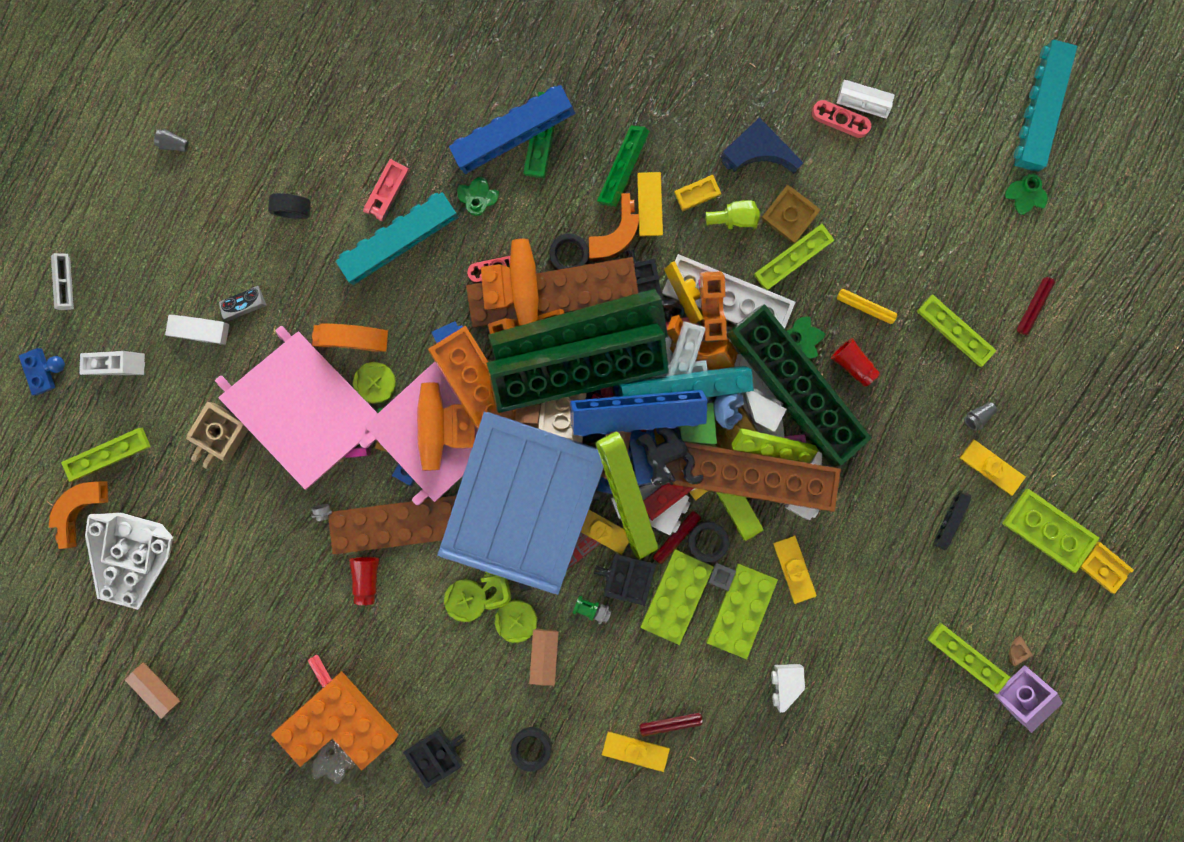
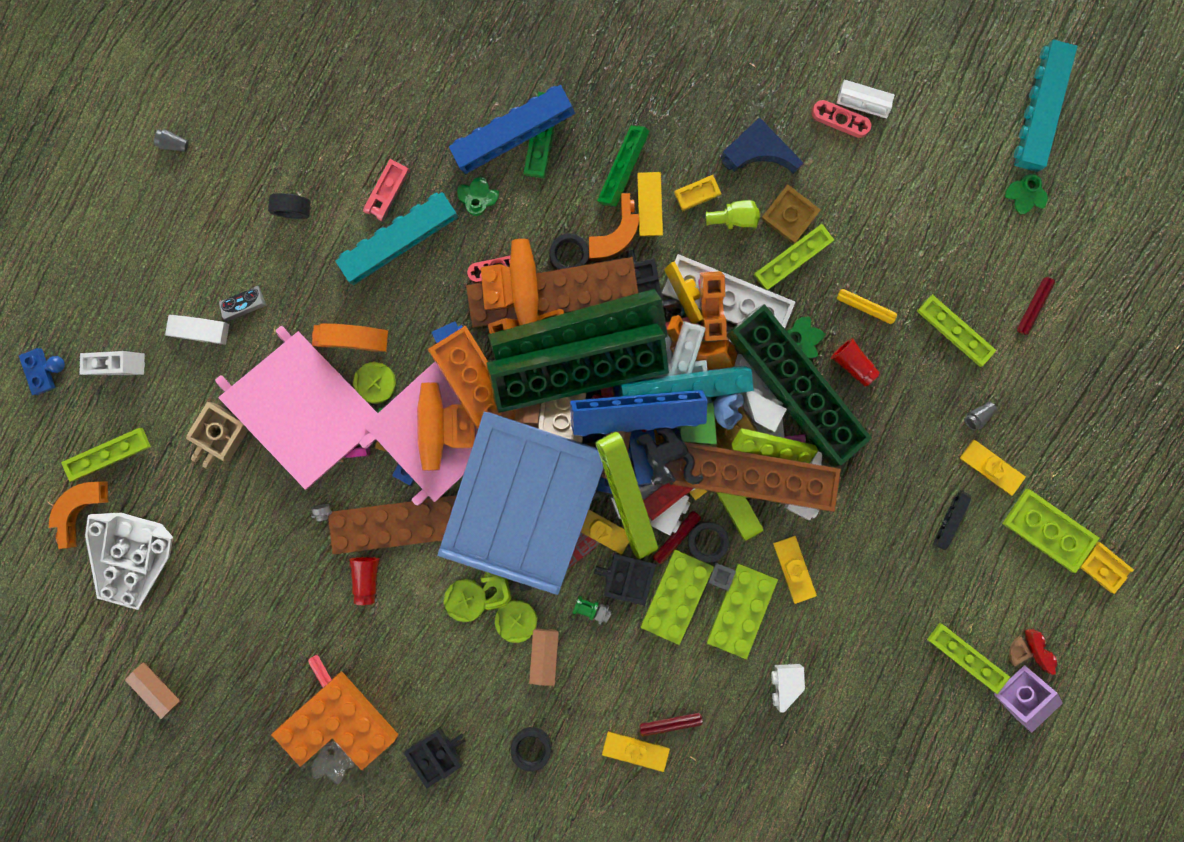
white piece [51,253,74,310] -> none
none -> red slope [1025,629,1057,675]

